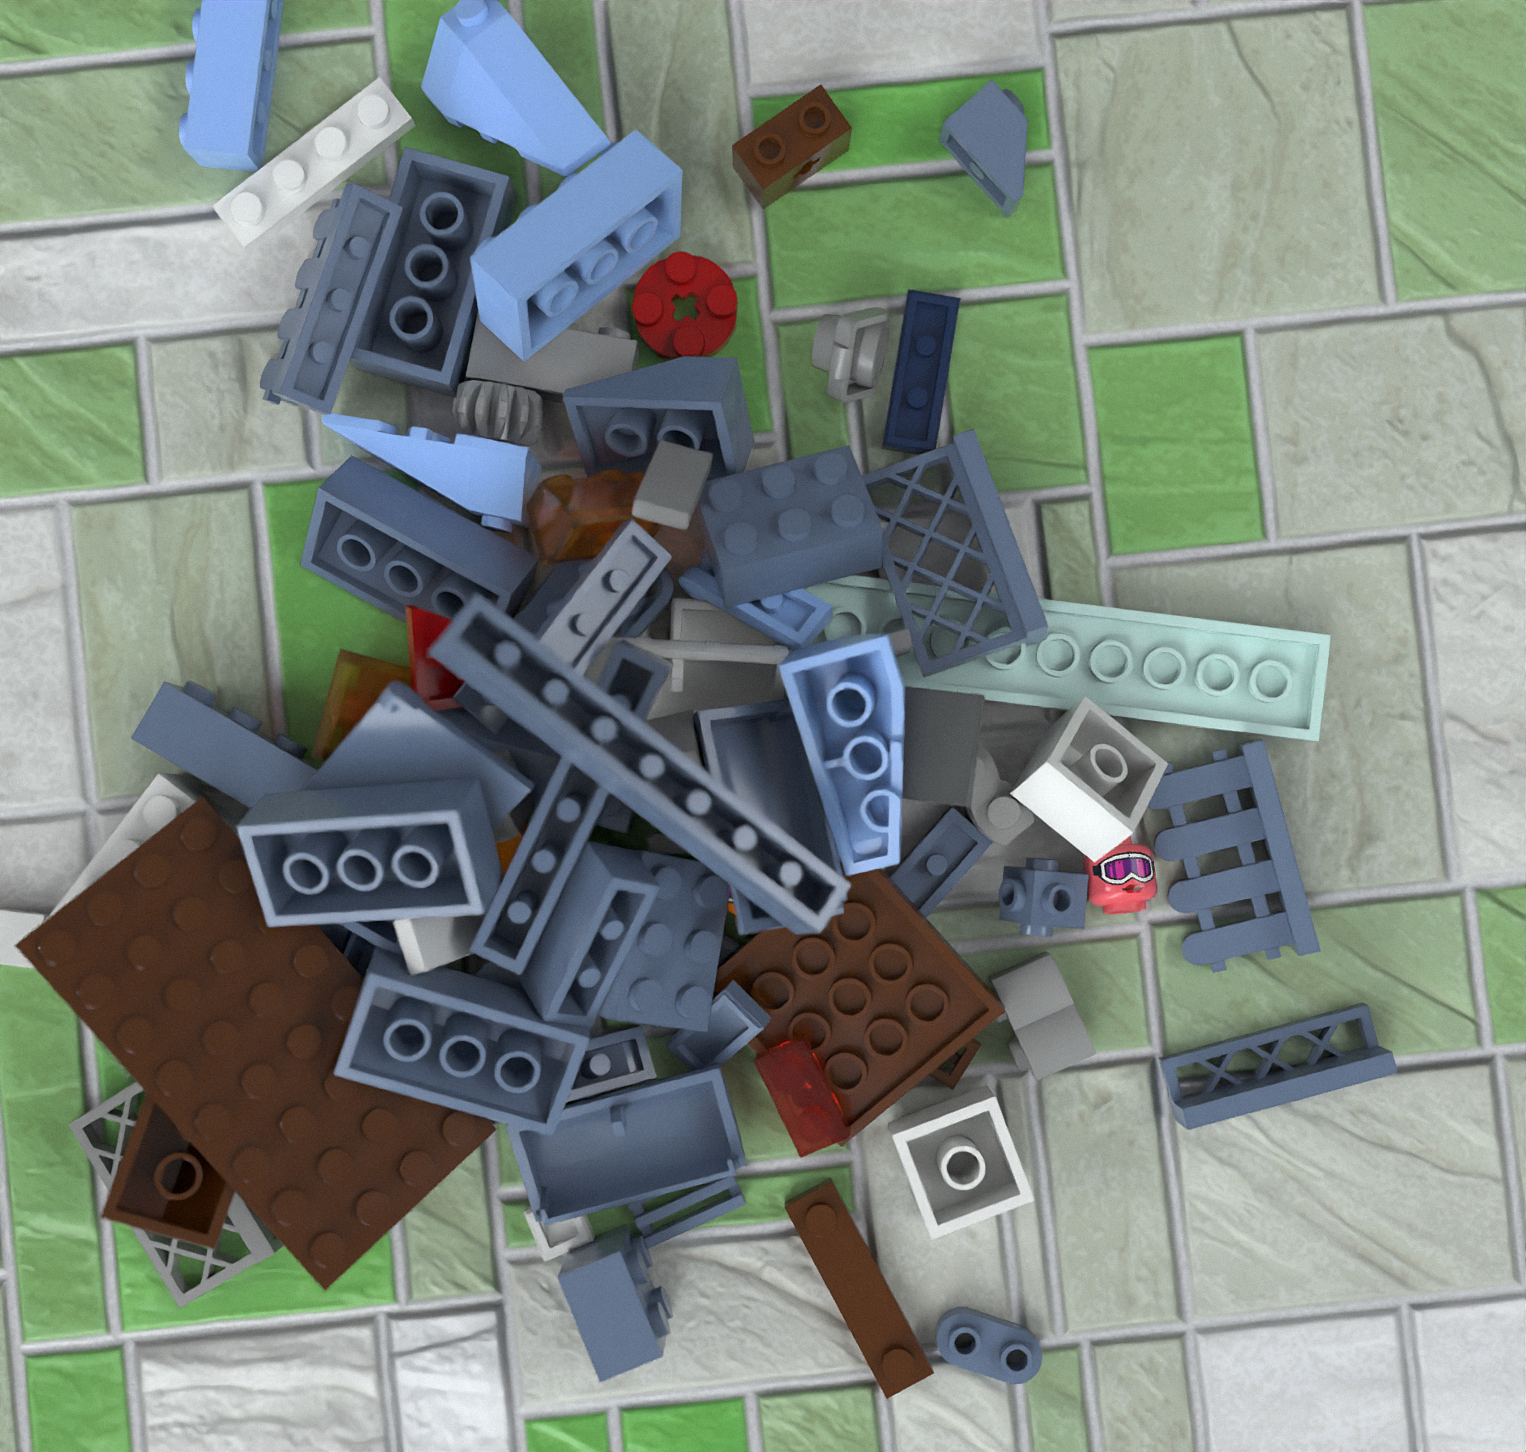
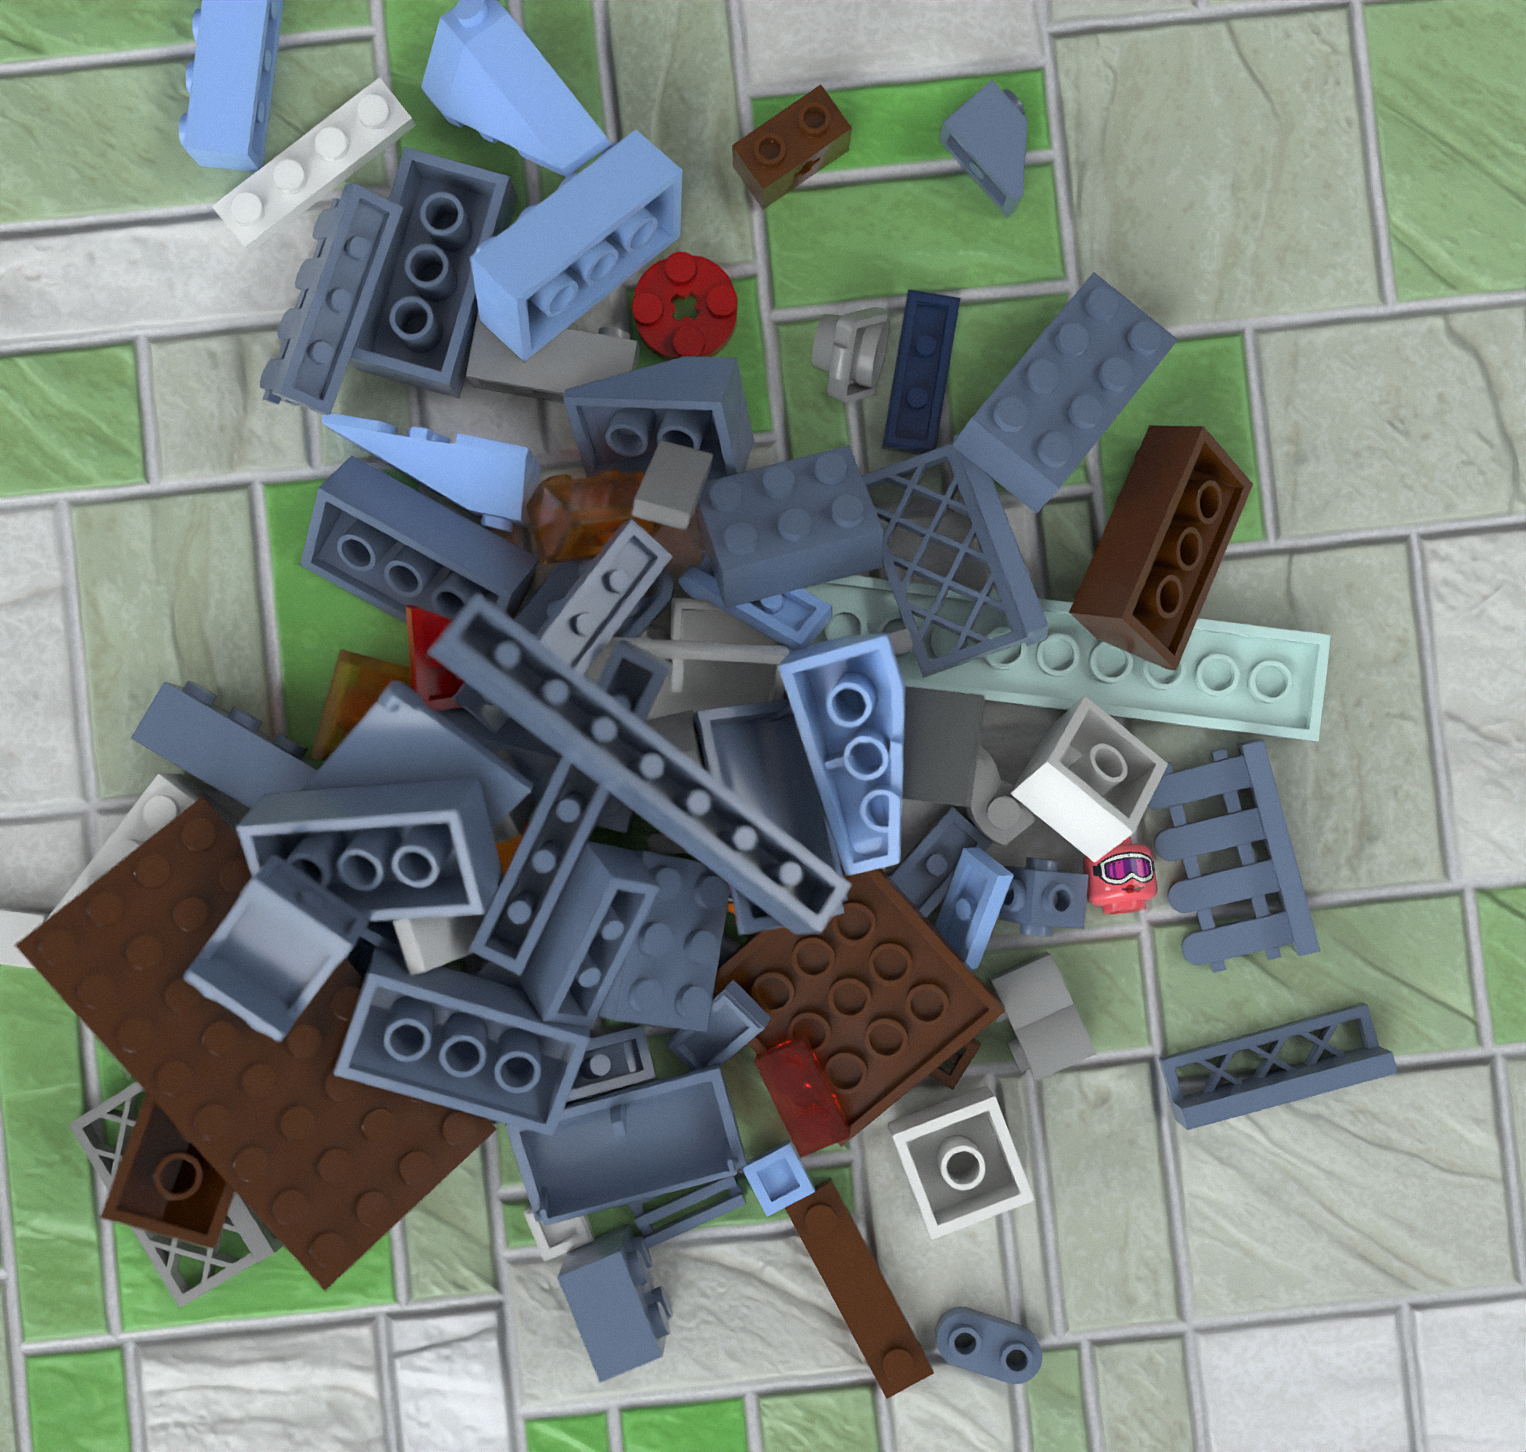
light grey gear [451,380,545,447] -> none
none -> sand blue panel [183,853,370,1041]
none -> light blue plate [742,1139,815,1217]
none -> light blue plate [935,847,1013,969]
none -> sand blue brick [952,272,1178,514]
none -> reddish brown slope [1069,425,1253,671]

